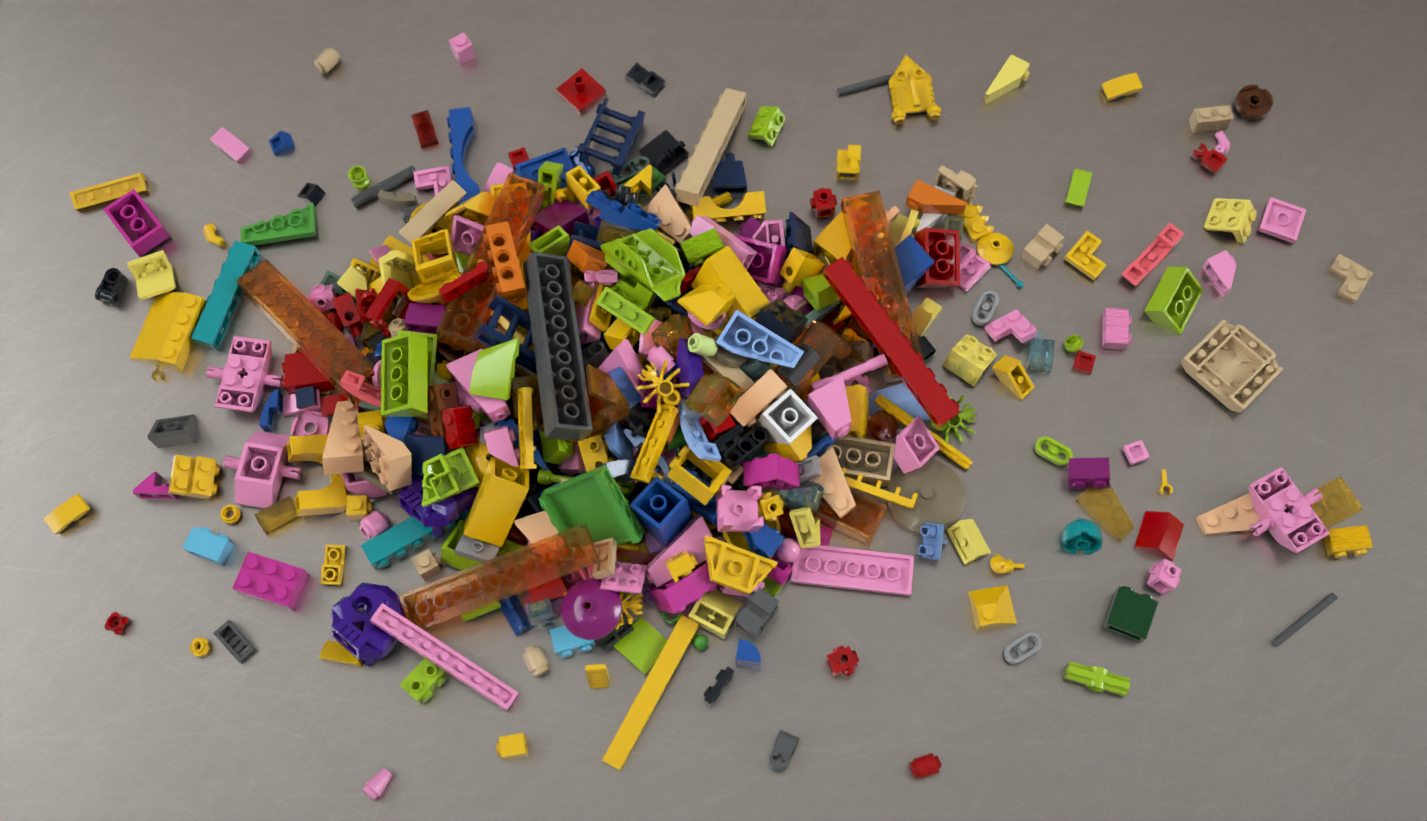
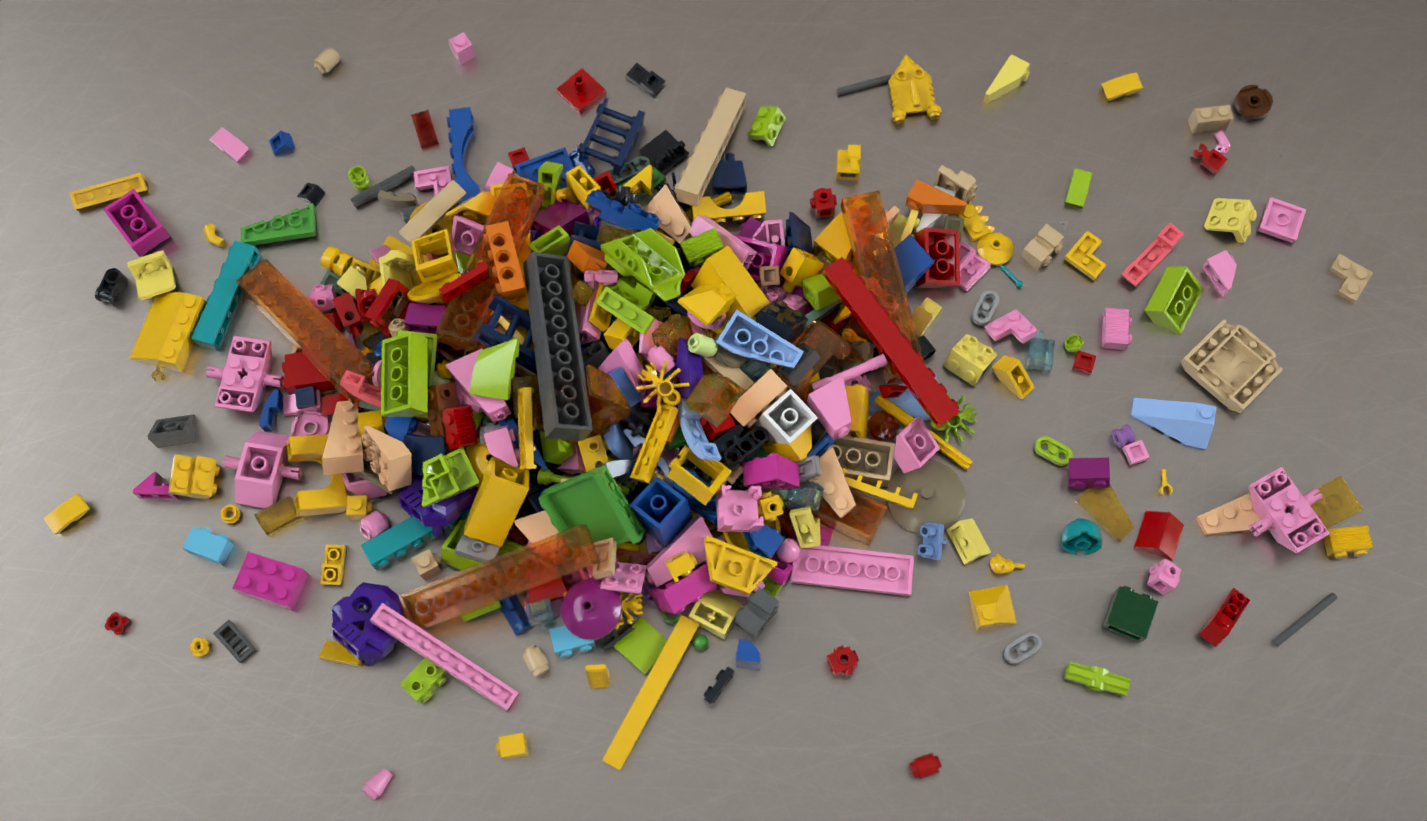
dark grey piece [769,730,800,773] -> none
none -> yellow wheel [320,246,355,277]
none -> medium nougat slope [759,265,780,287]
none -> red slope [879,384,908,399]
none -> medium lavender wheel [1112,424,1136,448]
none -> light blue wedge [1131,398,1216,450]
none -> red slope [1199,588,1250,647]

